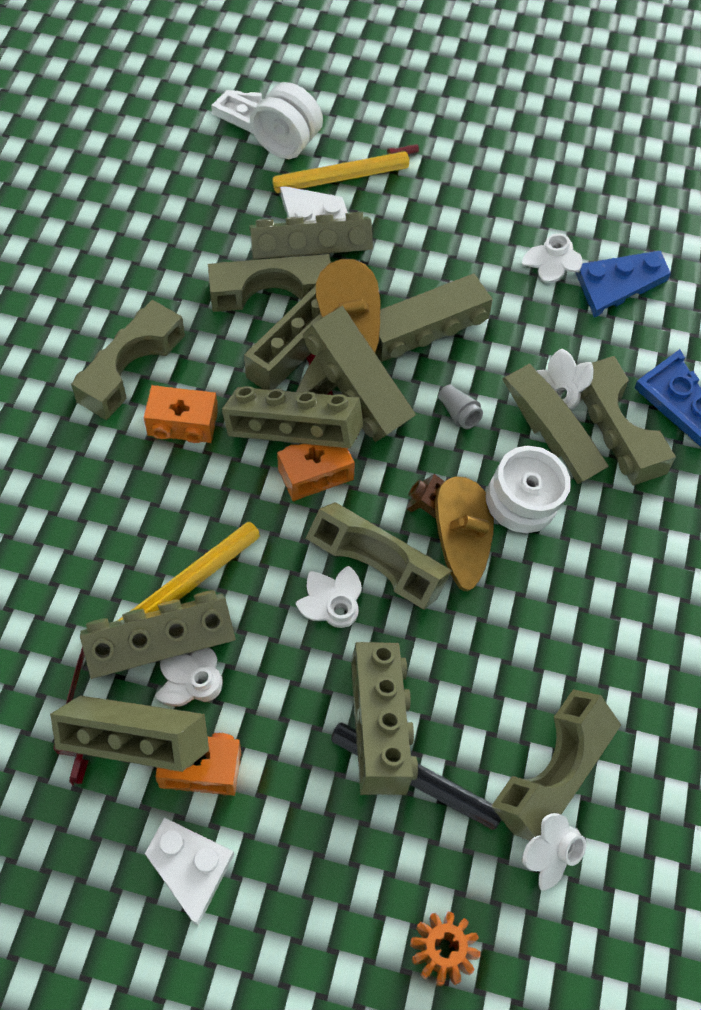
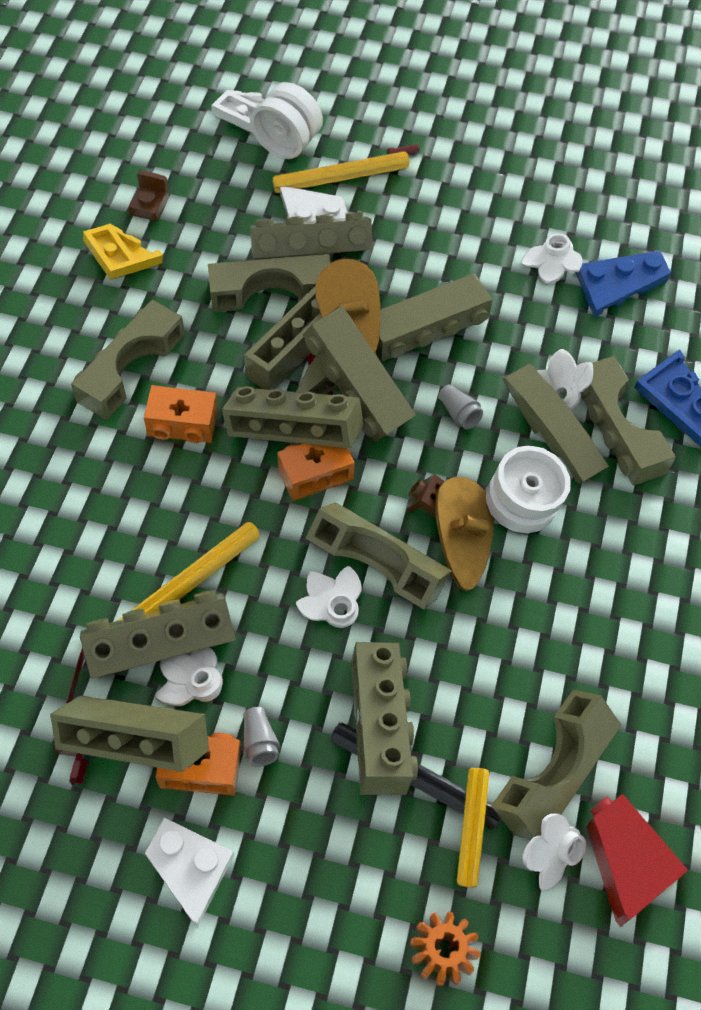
none -> yellow wing [83,224,163,280]
none -> reddish brown bracket [128,170,169,221]
none -> light grey cone [243,707,281,766]
none -> yellow axle [457,767,489,888]
none -> red slope [586,794,688,927]

